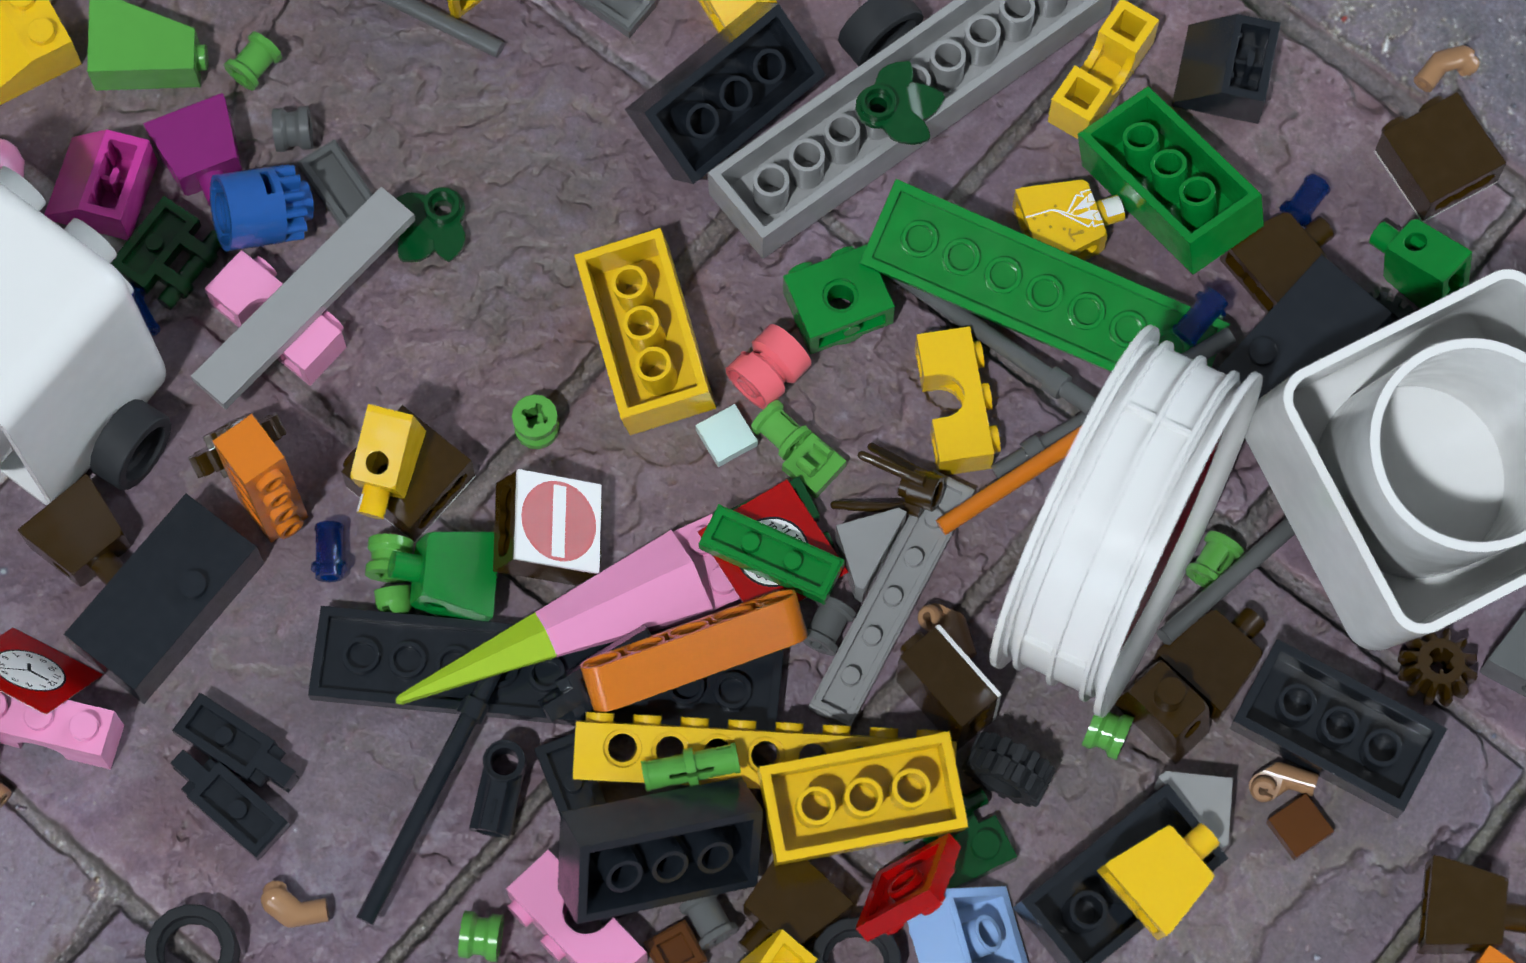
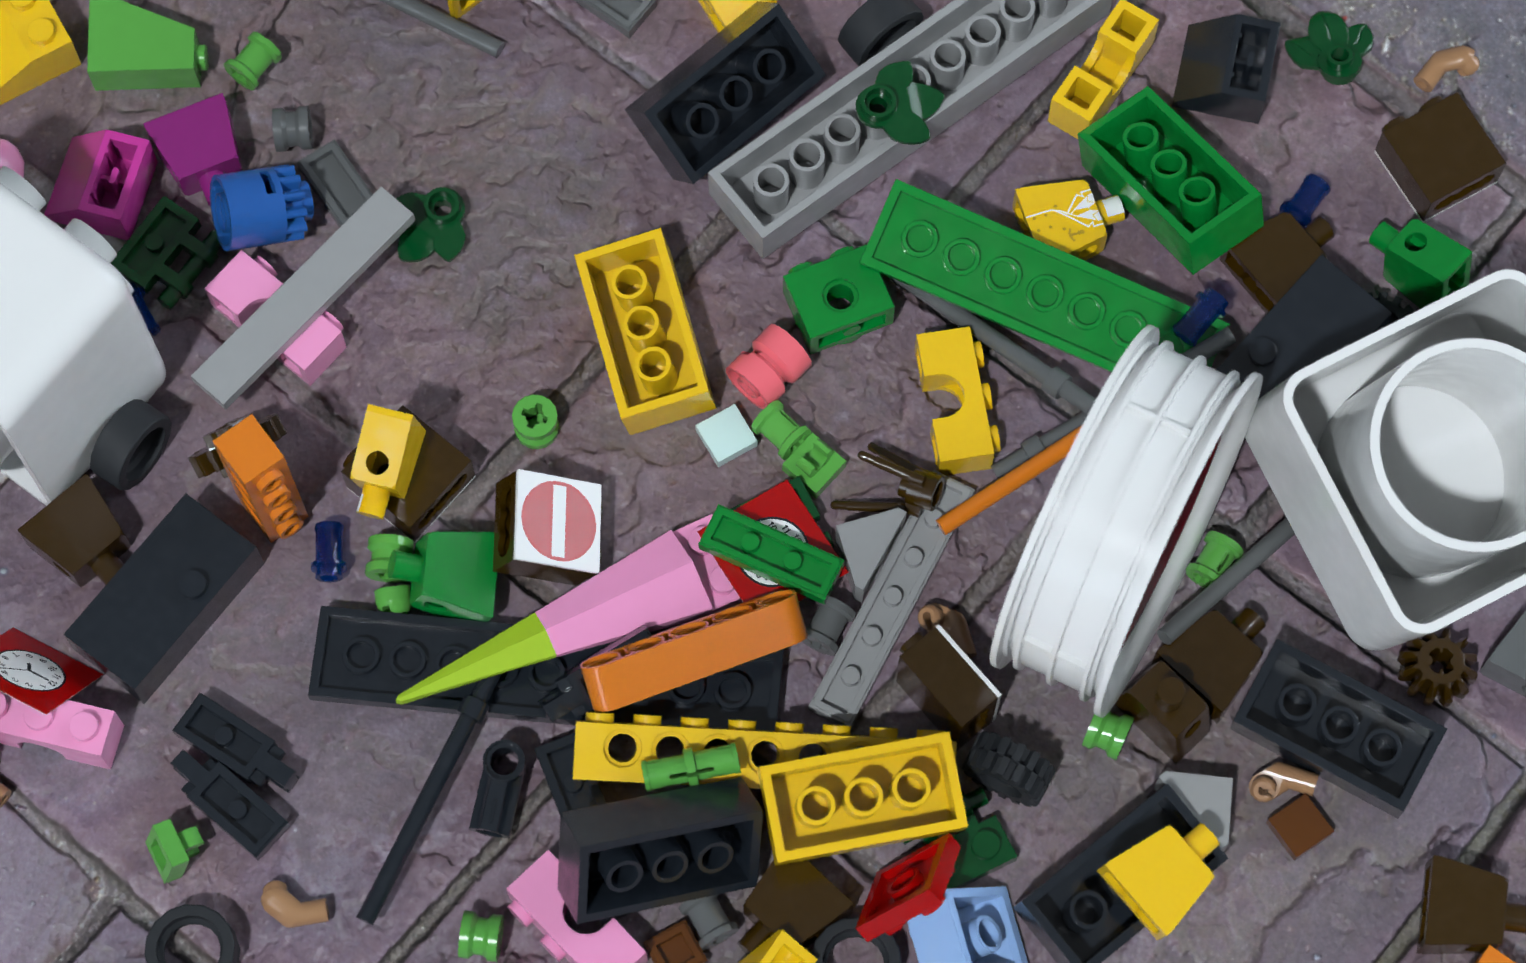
none -> bright green tile [145,819,204,884]
none -> dark green plate [1285,11,1373,85]

